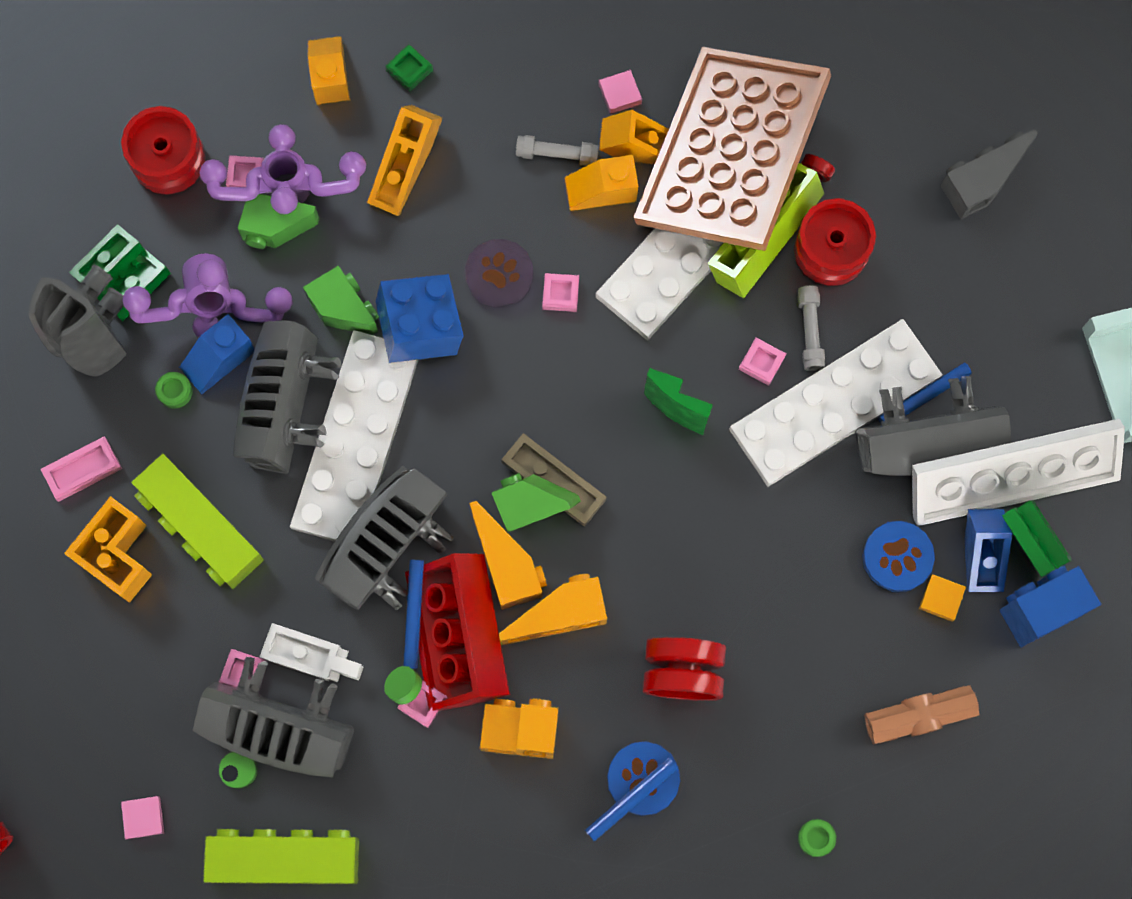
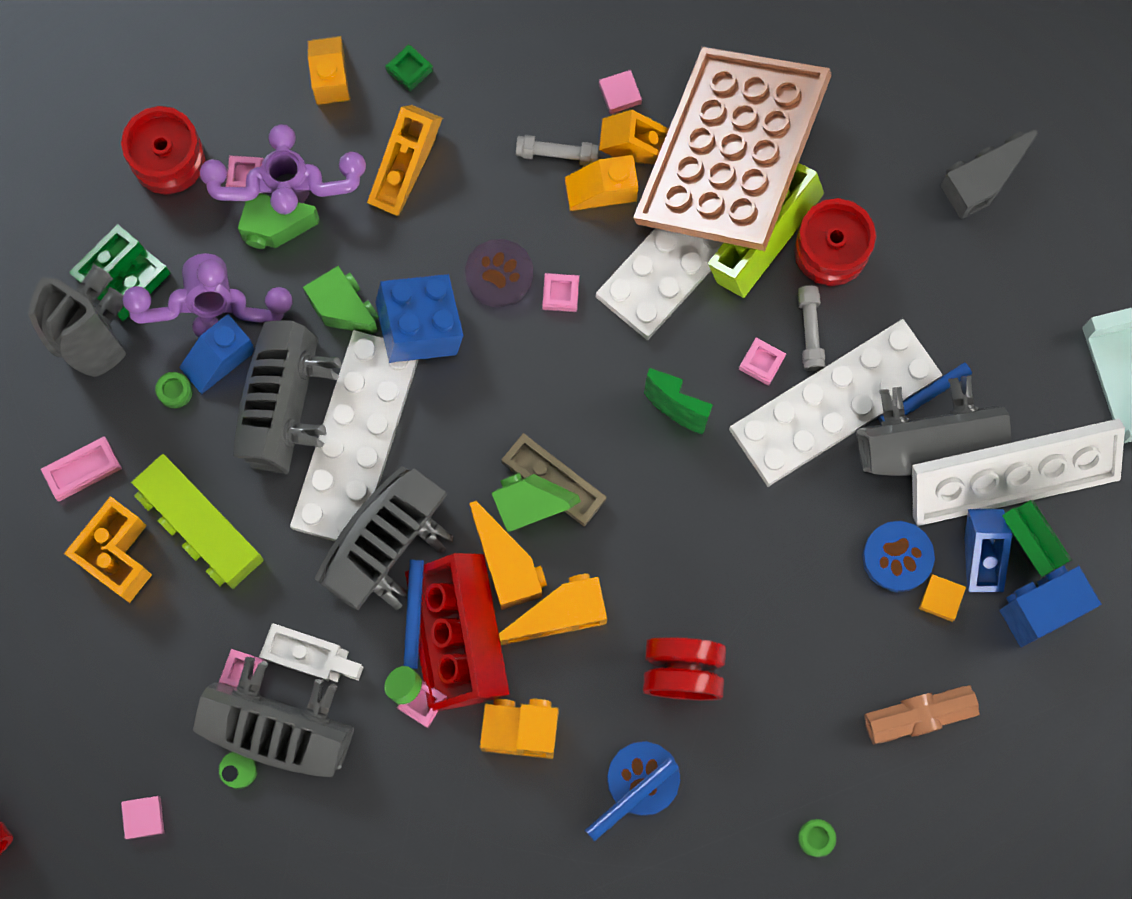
lime brick [204,829,359,884] -> none
red tile [801,154,835,182] -> none

